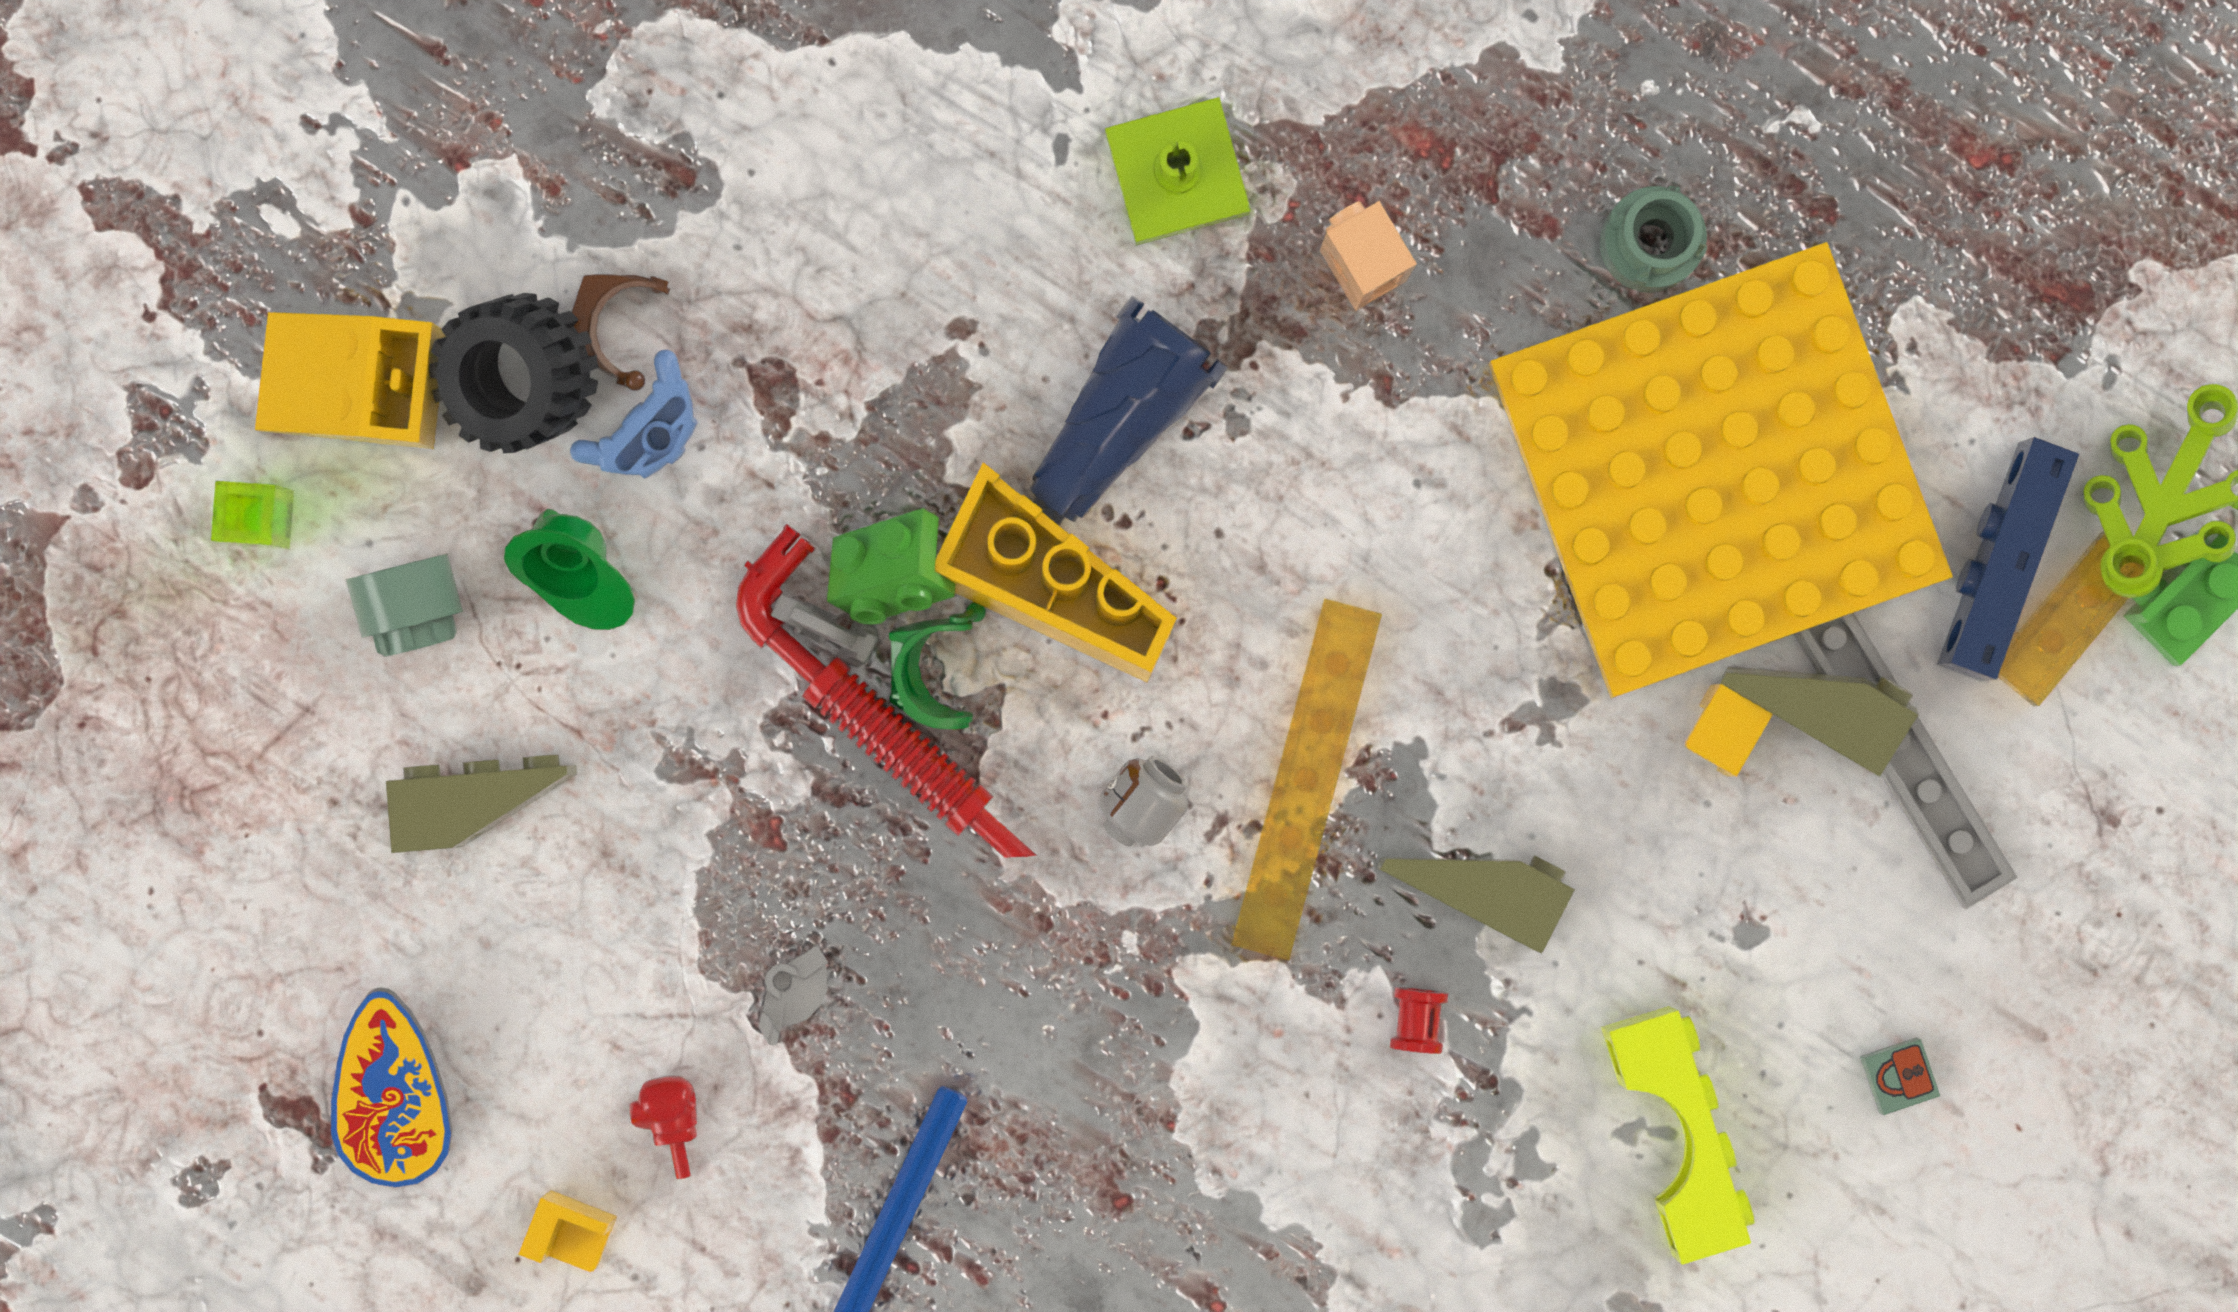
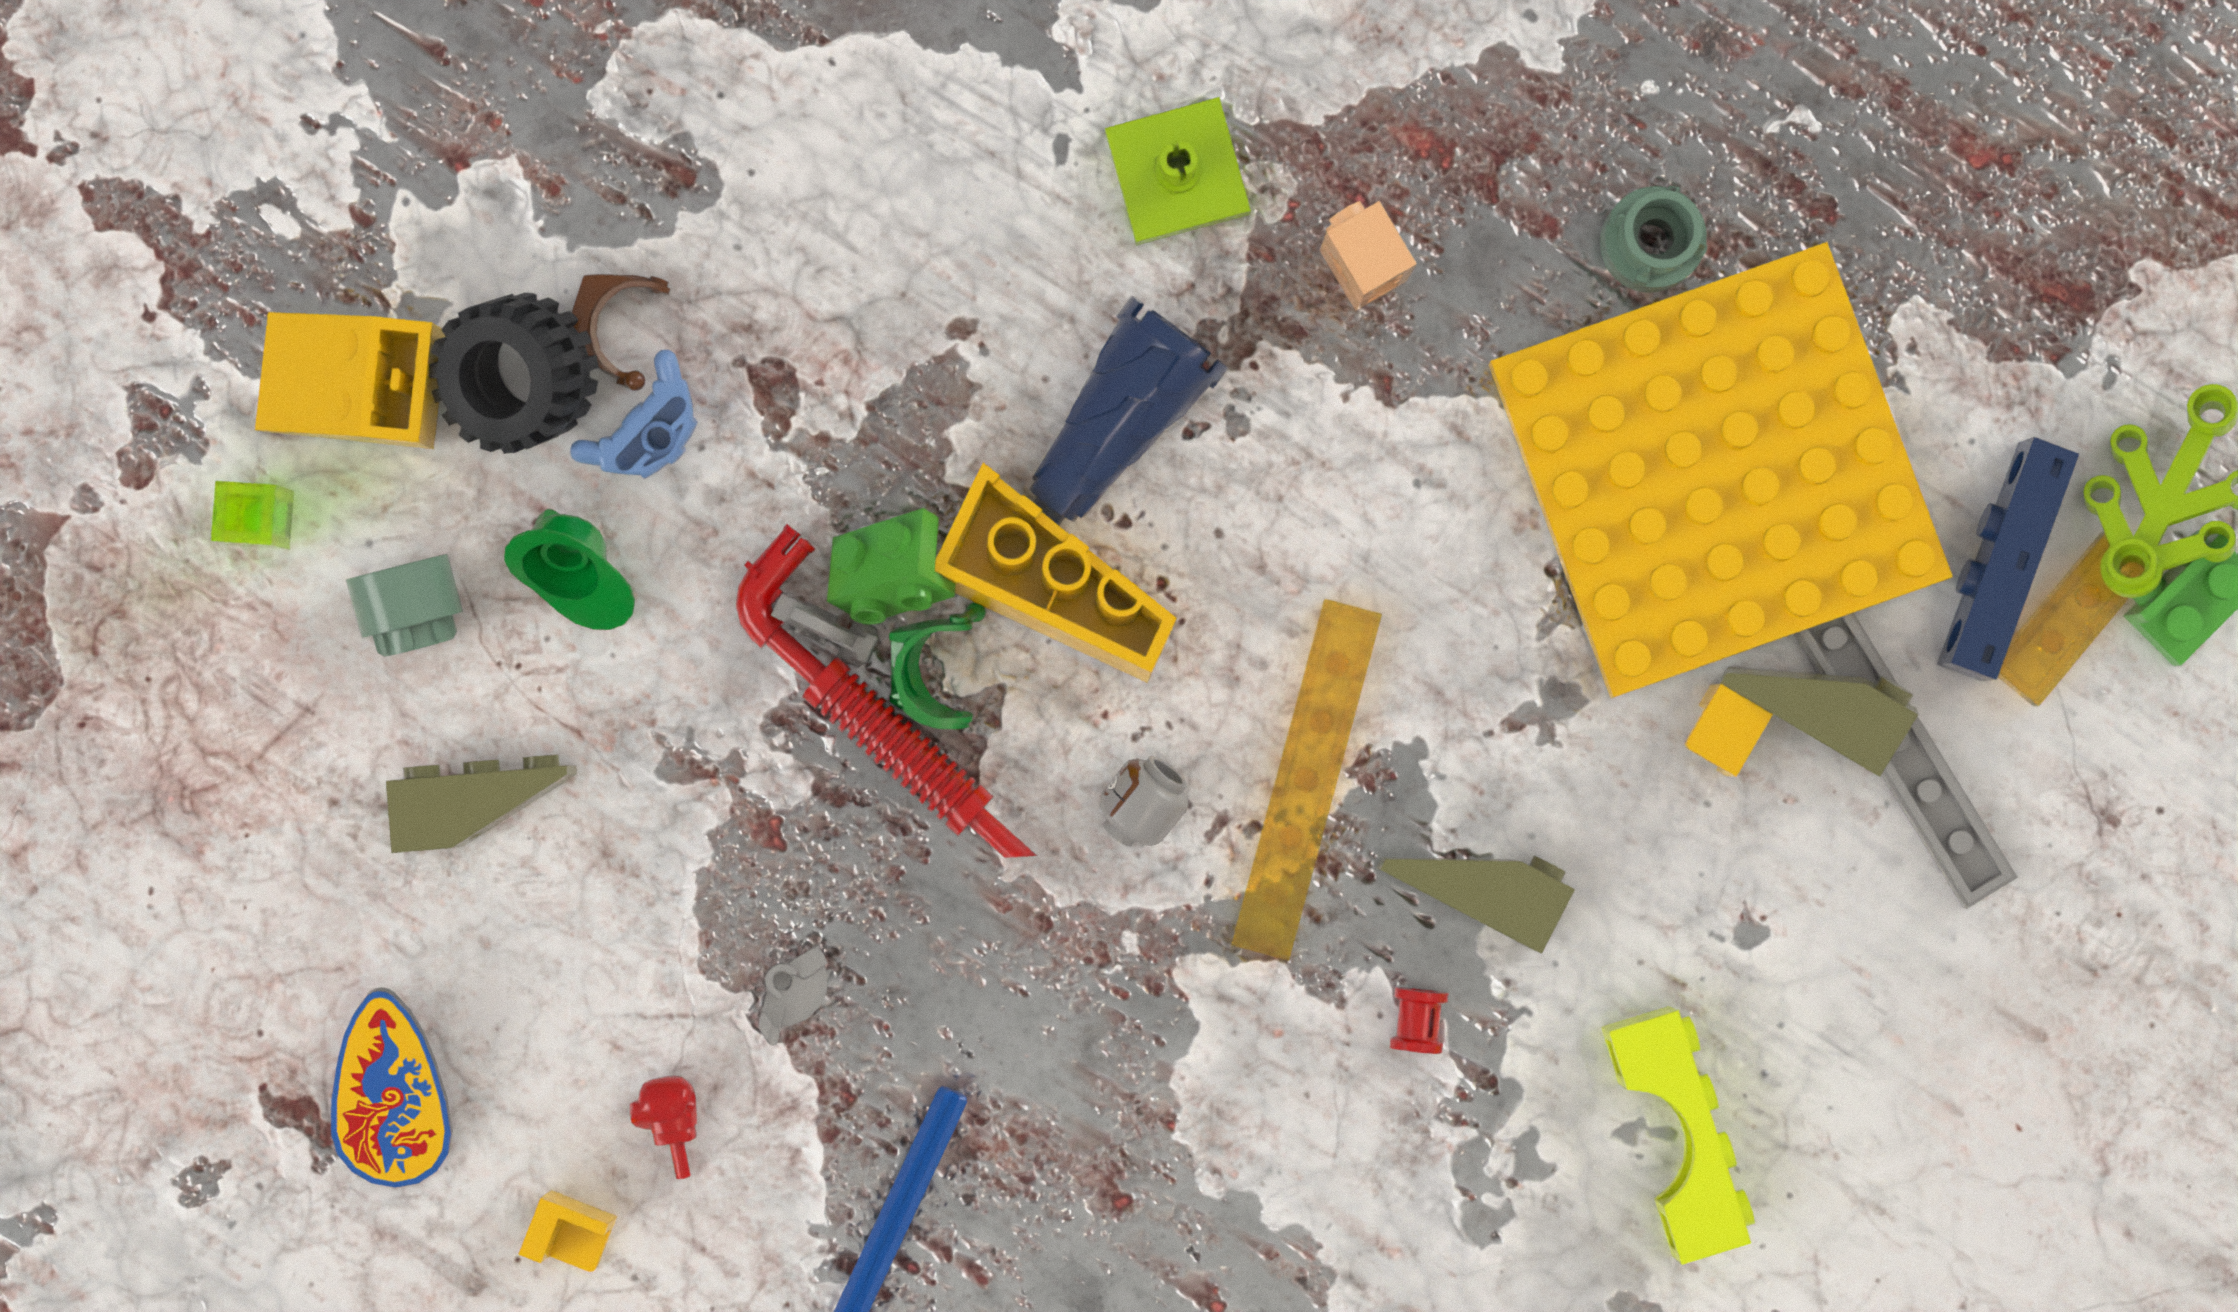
tile [1860,1037,1940,1115] -> none

